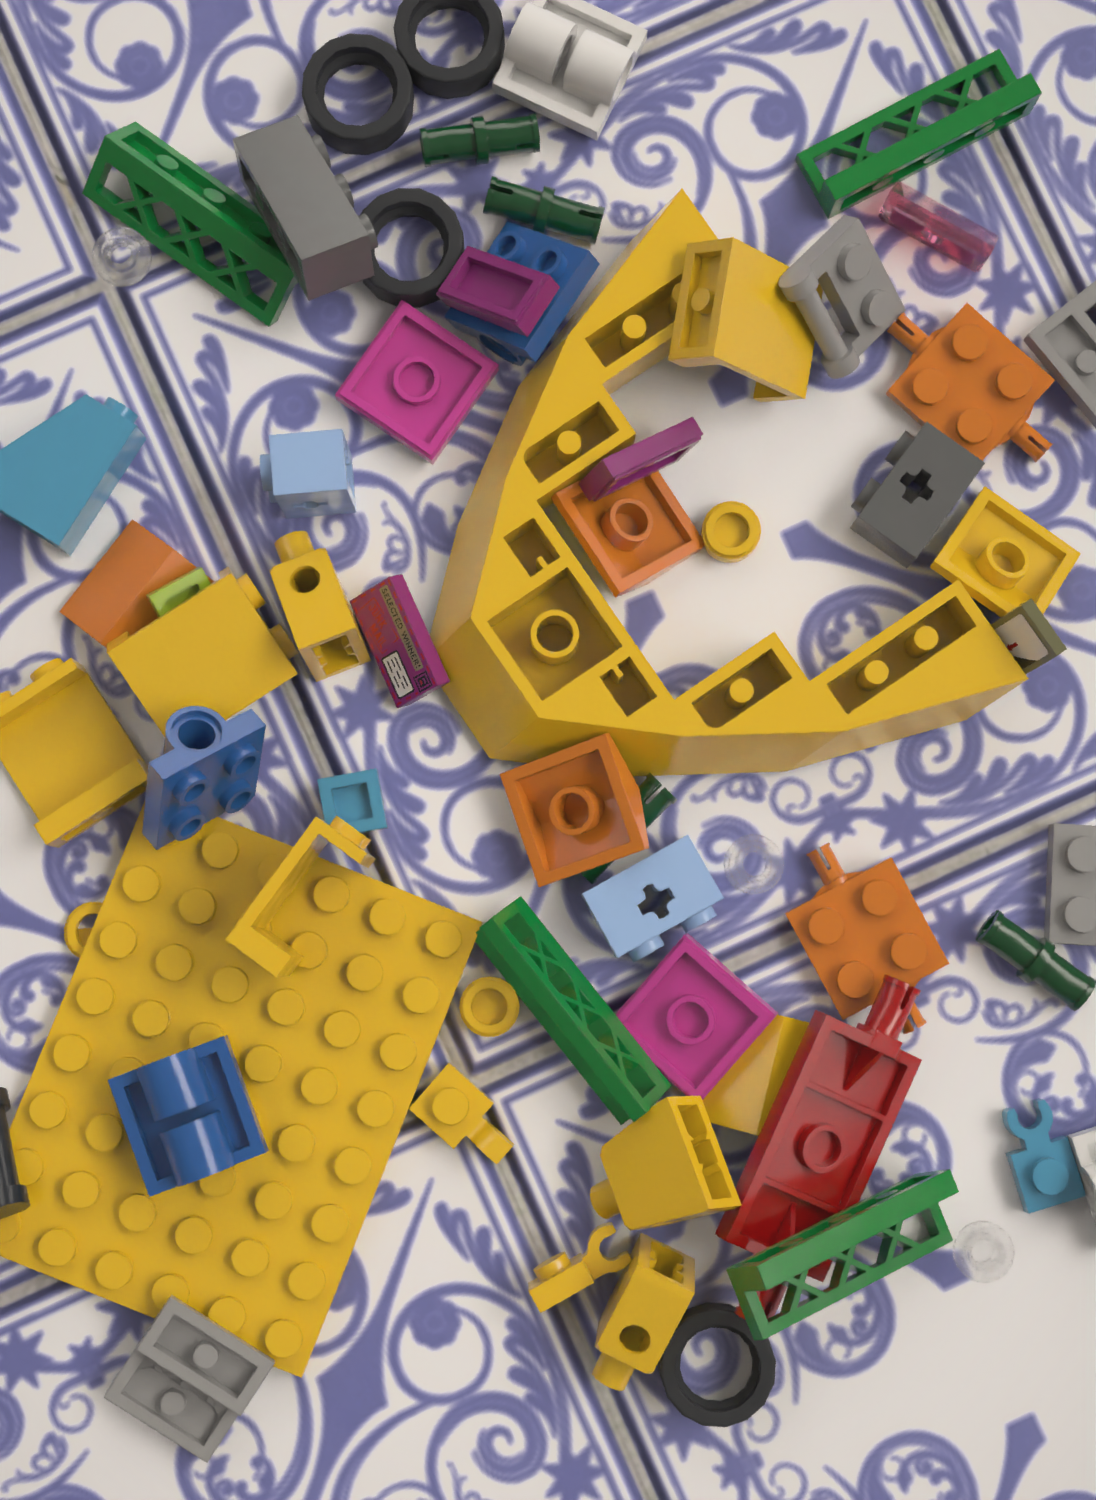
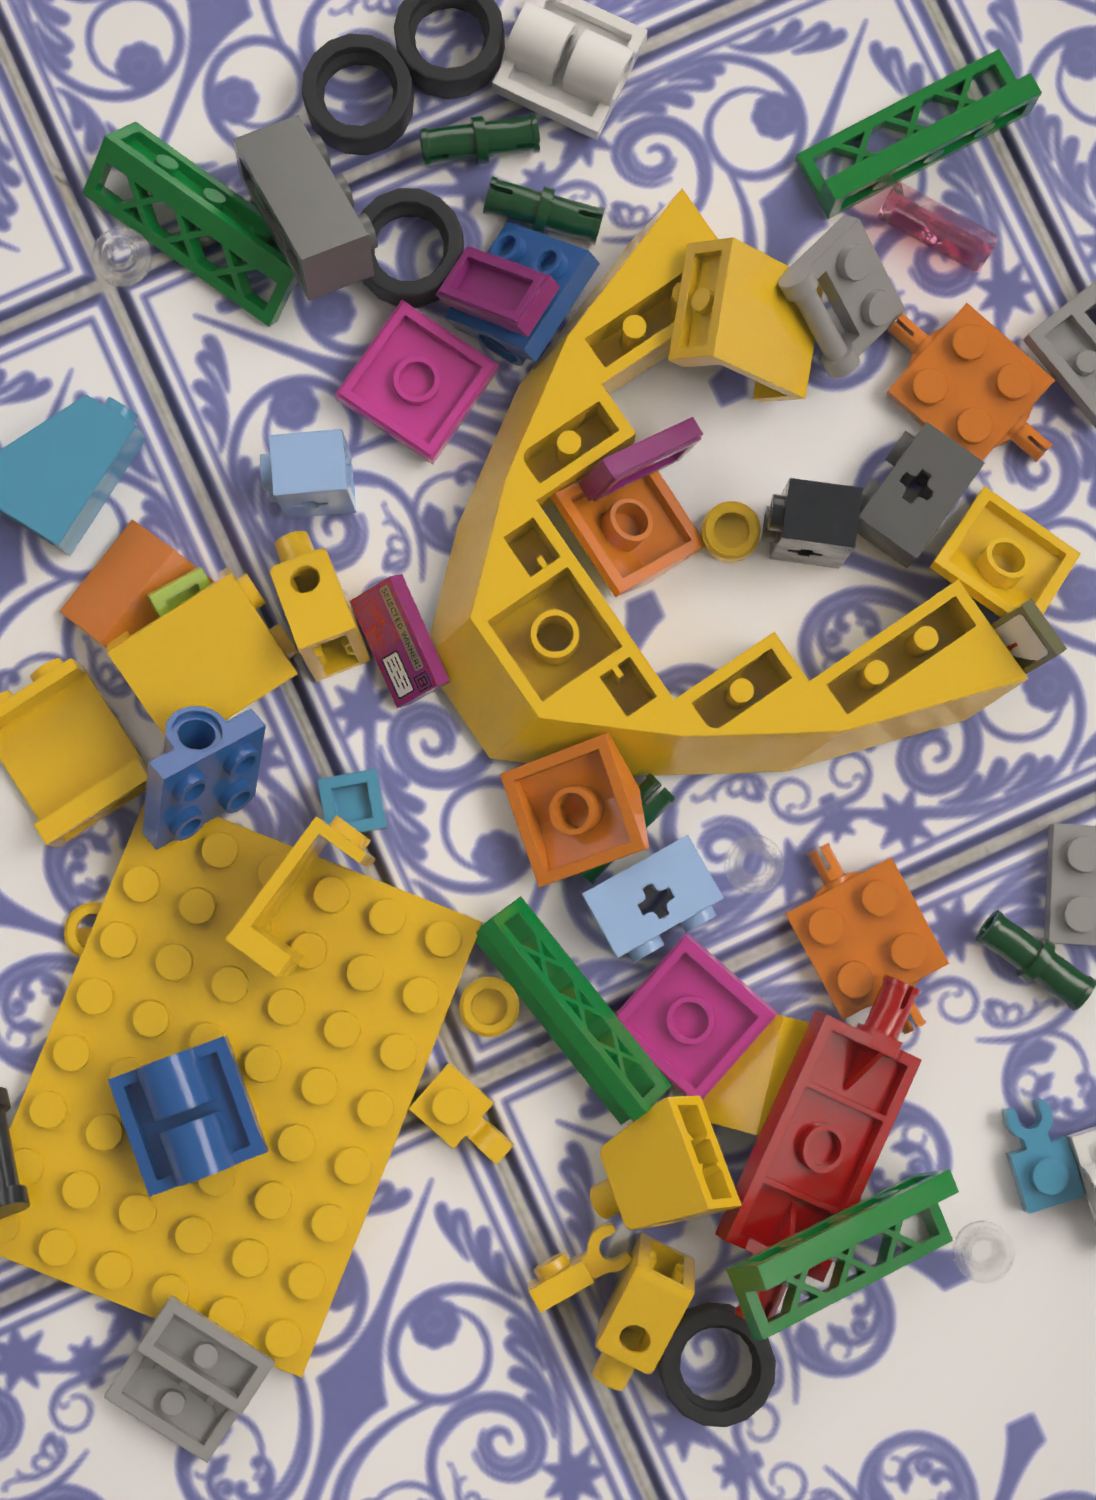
none -> black brick [761,478,863,569]

